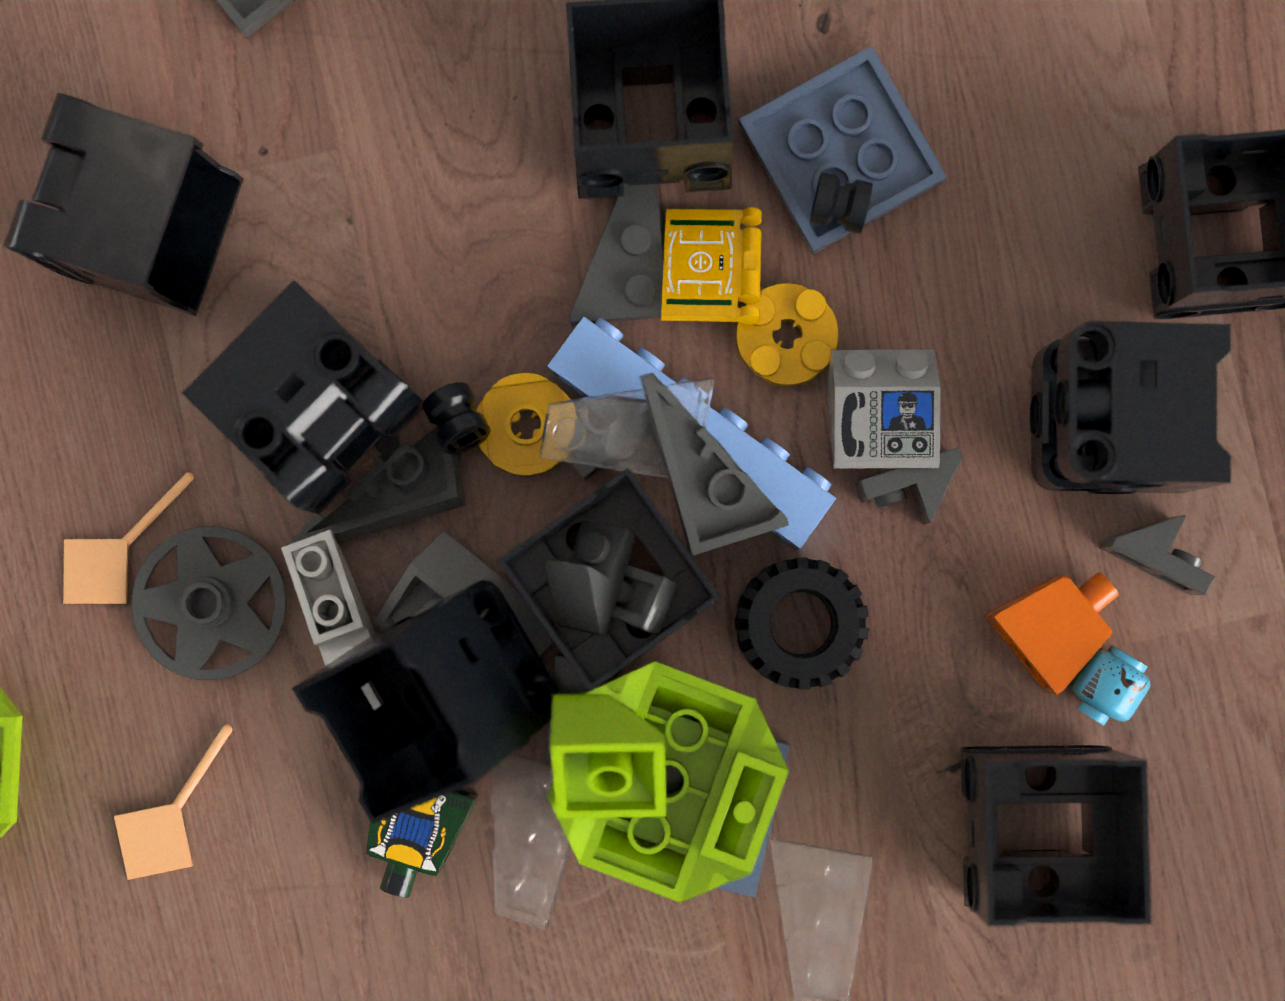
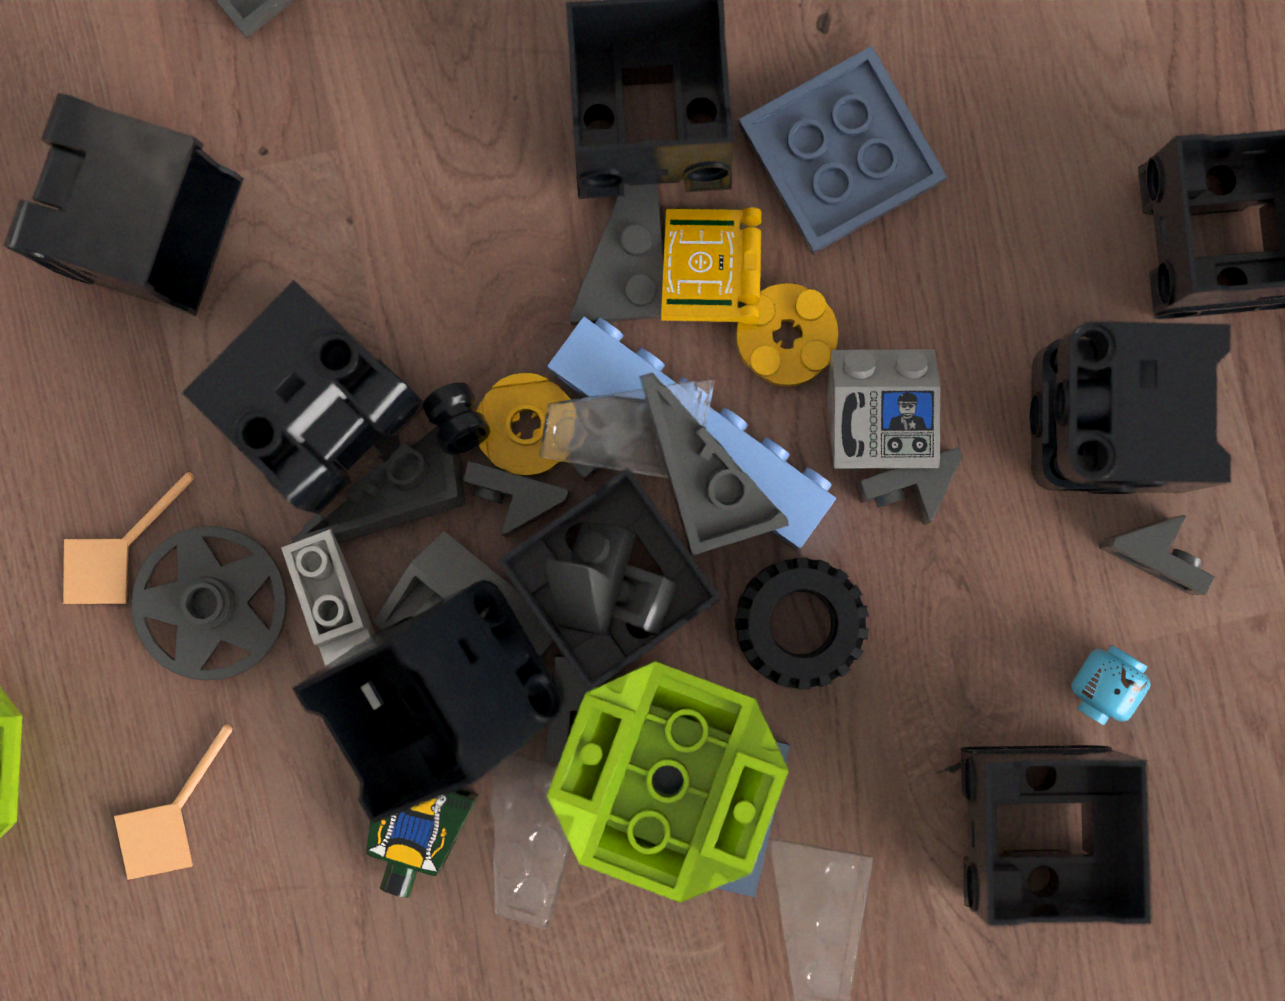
lime slope [550,694,666,818] -> none
black wheel [810,172,873,234] -> none
orange torso [985,572,1119,695] -> none
none -> dark grey slope [463,461,571,537]

